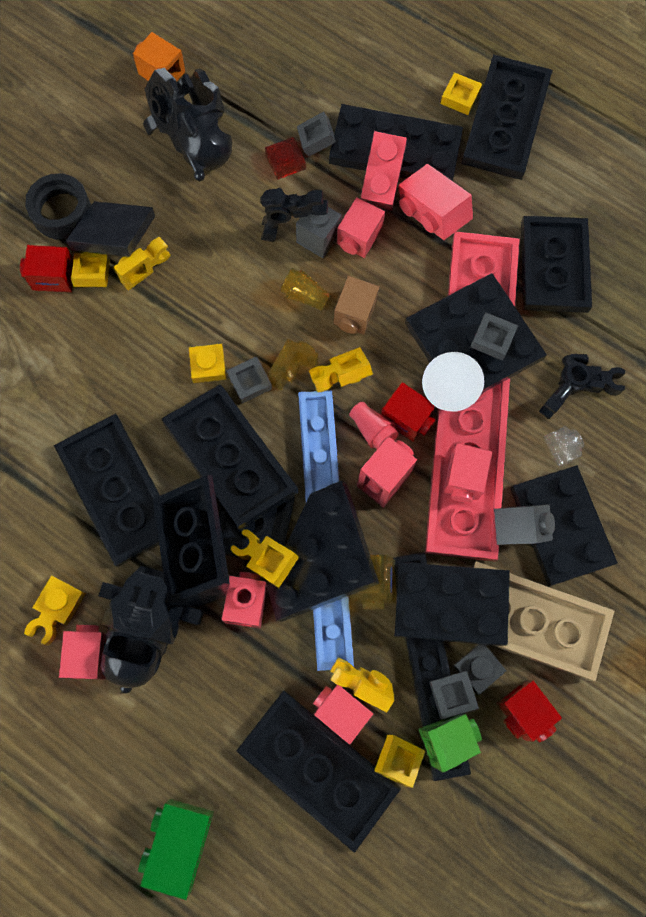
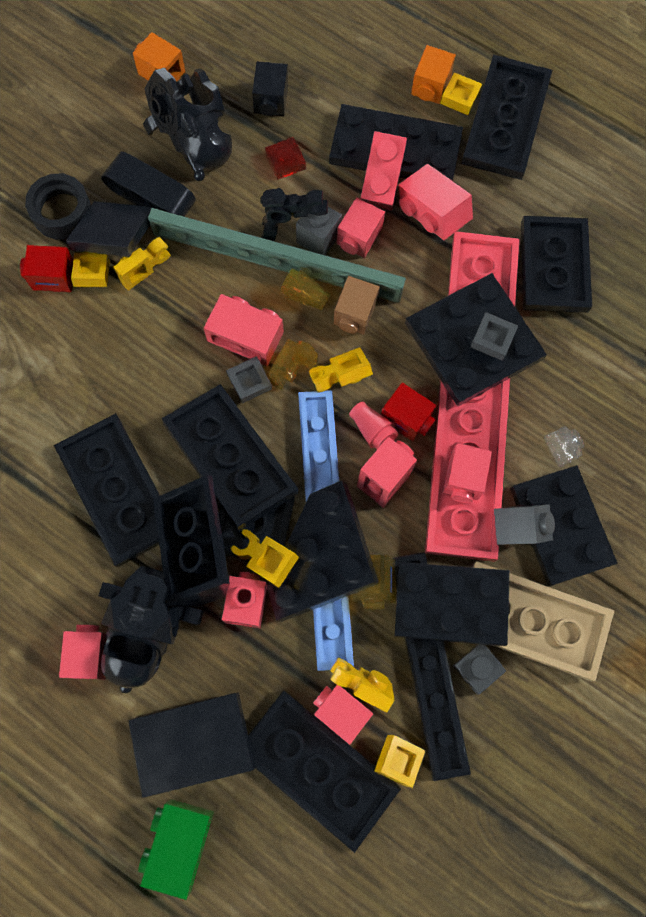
yellow plate [24,575,86,646] -> none
yellow plate [189,344,227,383] -> none
dark grey plate [297,111,336,157] -> none
bright green slope [418,714,482,772] -> none
white sticker [422,352,484,412] -> none
dark grey plate [429,671,479,719] -> none
red brick [497,680,562,743] -> none
black piece [539,354,625,419] -> none
none -> black beam [101,151,196,217]
none -> black tile [128,692,255,798]
none -> sand green tile [148,208,406,303]
none -> coral brick [204,294,284,366]
none -> black brick [252,61,288,116]
none -> orange brick [411,45,456,104]

